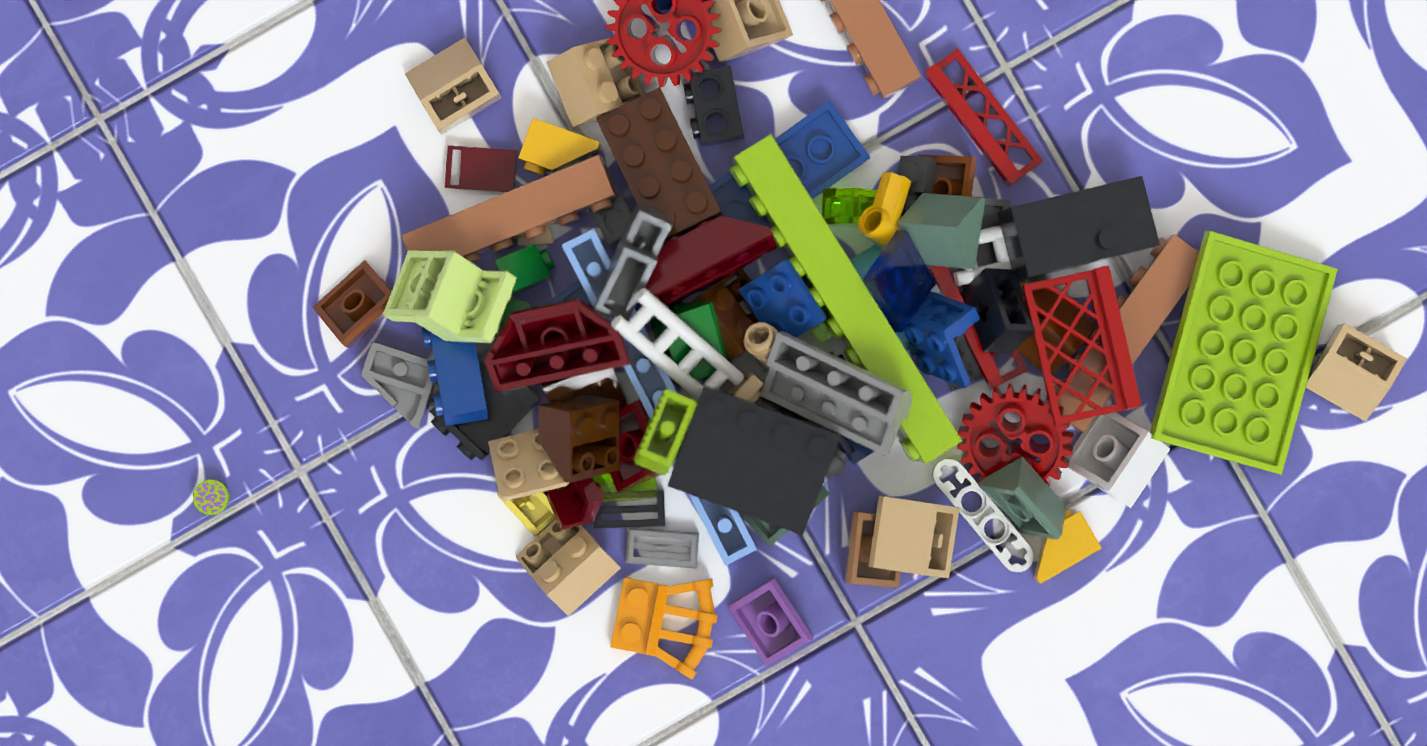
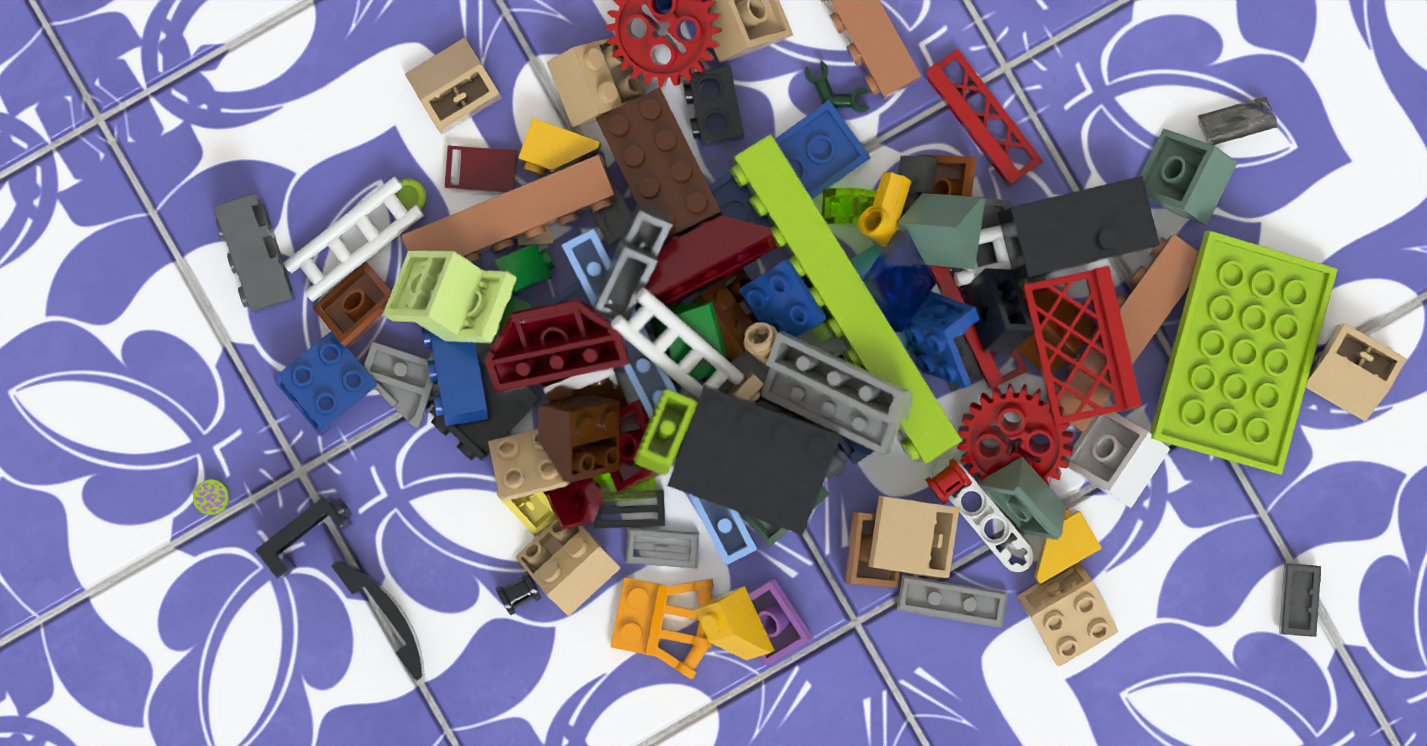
none -> dark grey wedge [214,193,296,313]
none -> black panel [255,496,352,579]
none -> blue bracket [275,331,377,436]
none -> white bar [283,176,425,302]
none -> black slope [332,561,425,681]
none -> lime tile [395,179,427,211]
none -> black bush [495,571,542,616]
none -> yellow slope [695,586,774,660]
none -> dark green arm [805,61,870,113]
none -> light grey tile [896,575,1008,628]
none -> red bush [925,458,972,505]
none -> tan bracket [1017,562,1118,666]
none -> sand green slope [1140,128,1238,226]
none -> clear smoke plate [1198,96,1277,145]
none -> dark grey plate [1279,563,1322,637]

